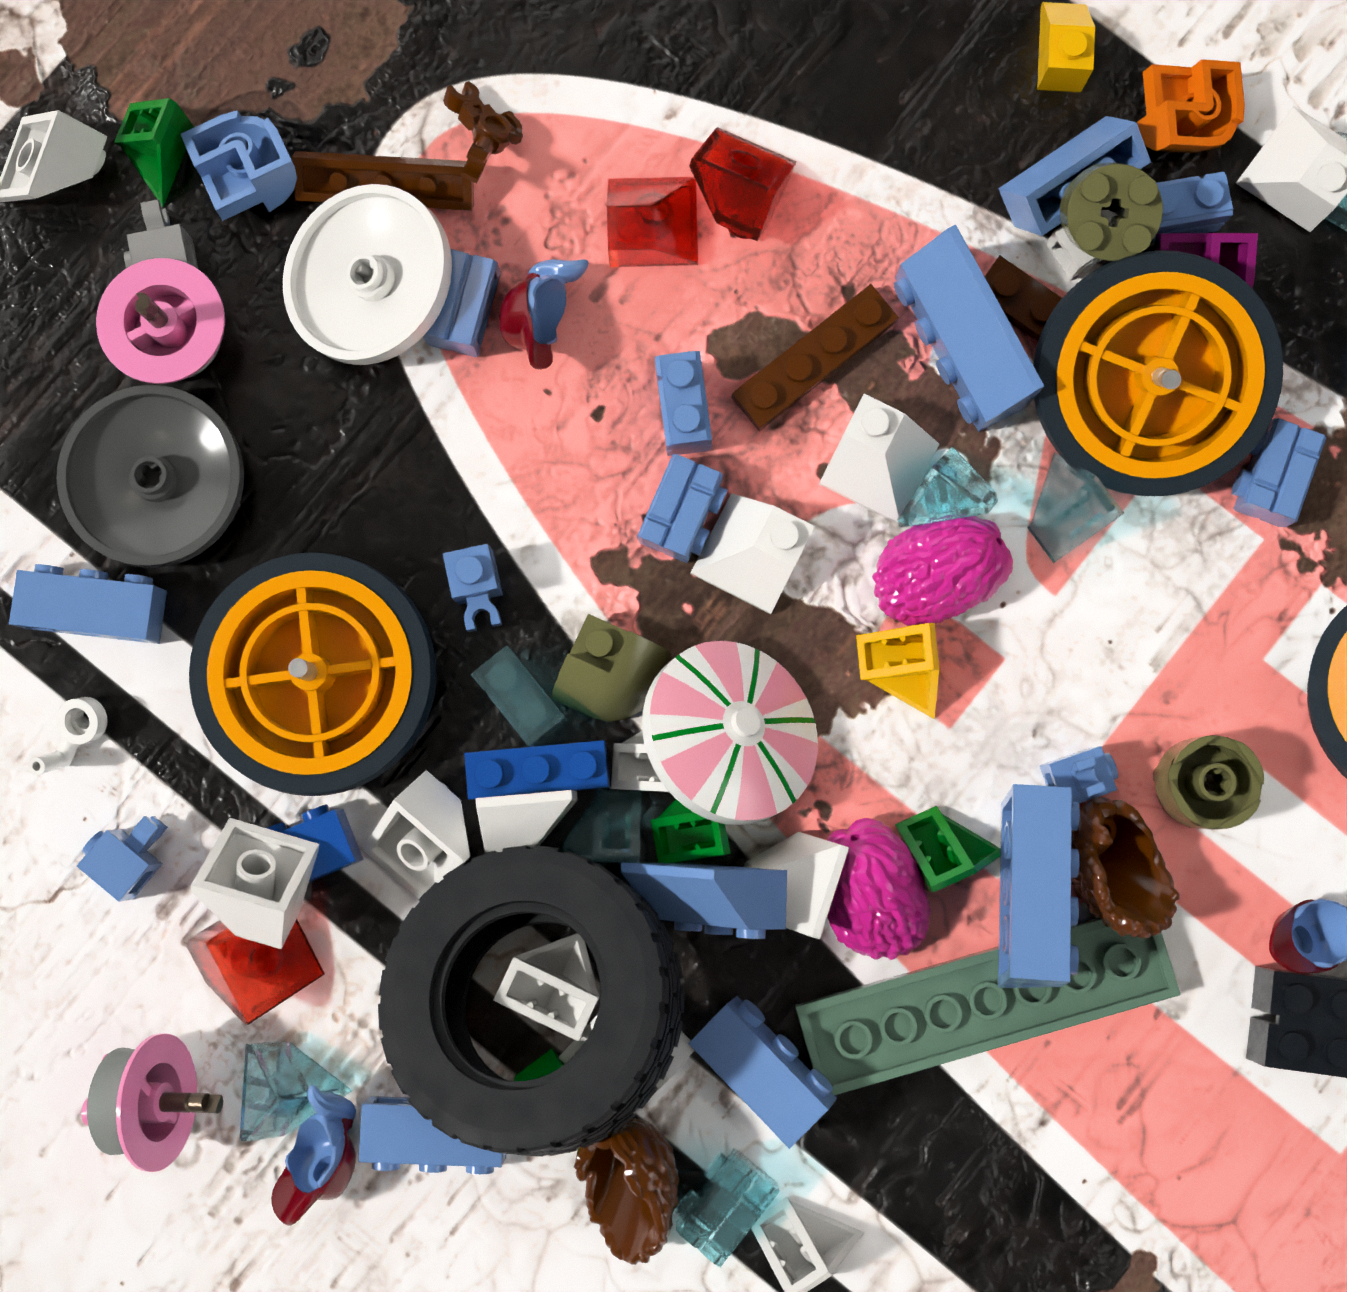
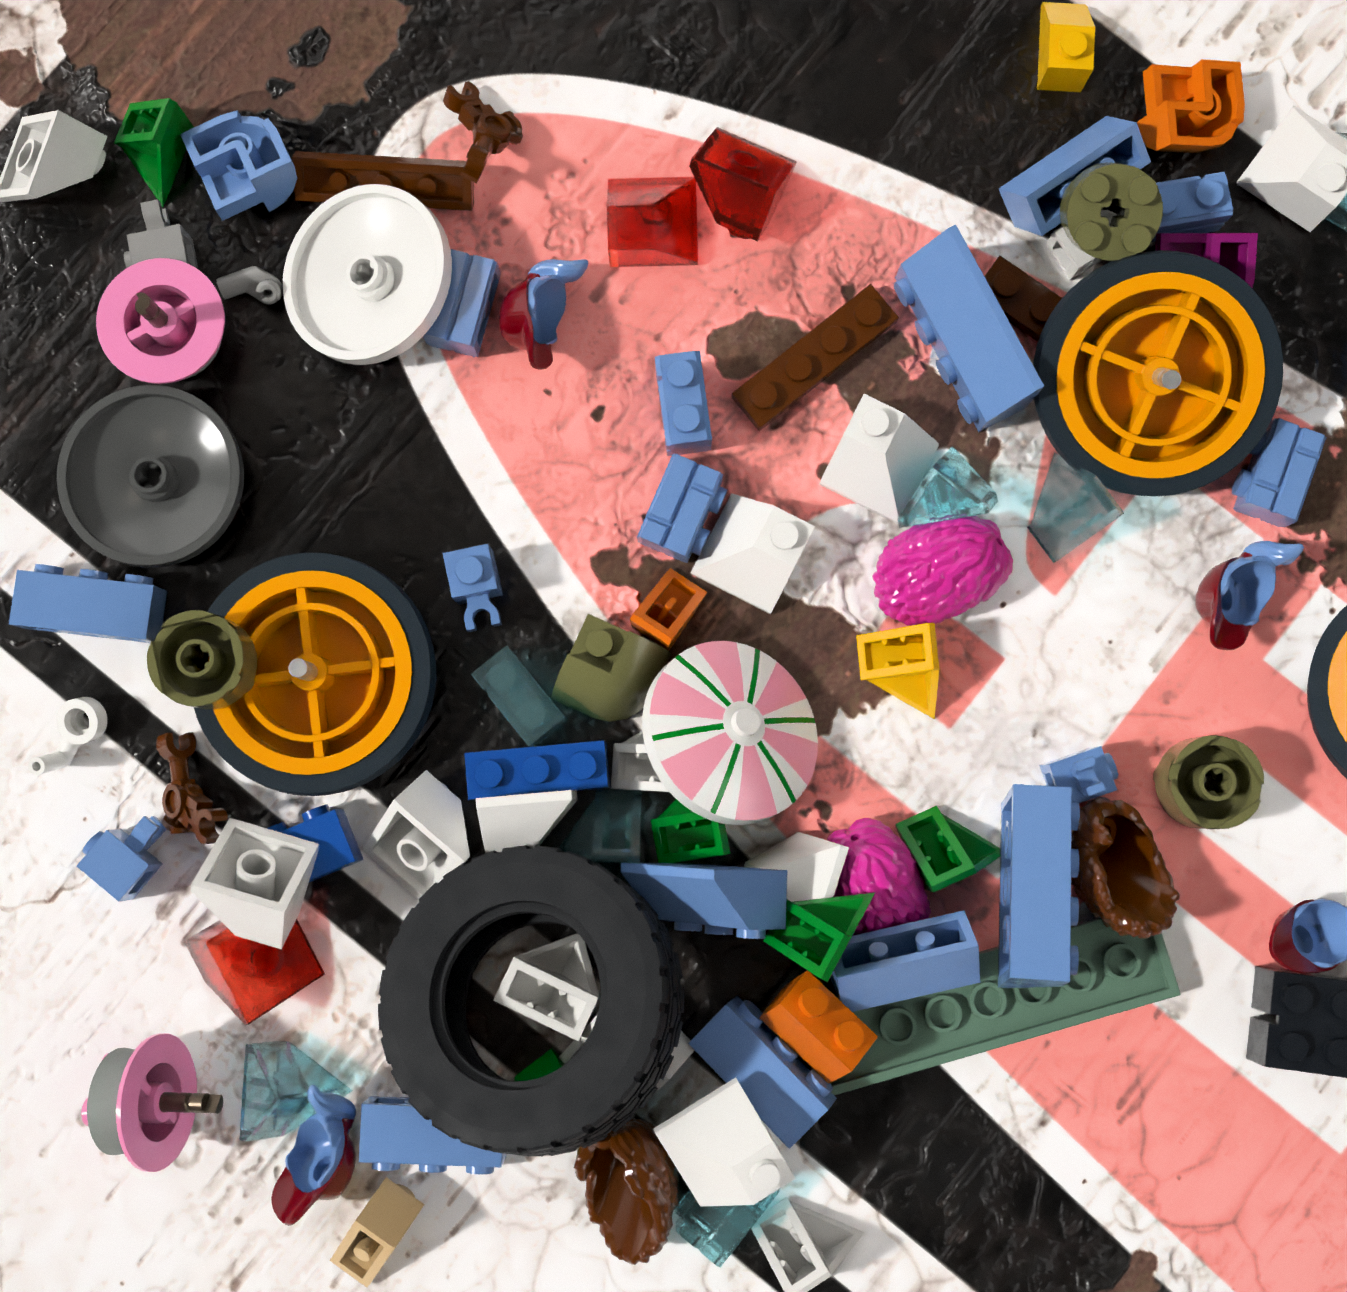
none -> olive brick [147,610,257,710]
none -> reddish brown piece [156,732,228,844]
none -> light grey arm [216,266,283,305]
none -> tan slope [329,1177,425,1288]
none -> orange slope [630,568,708,651]
none -> white slope [653,1077,796,1206]
none -> orange brick [759,970,878,1084]
none -> green slope [763,892,875,982]
none -> medium blue brick [830,910,980,1012]
none -> medium blue hair [1195,540,1304,650]

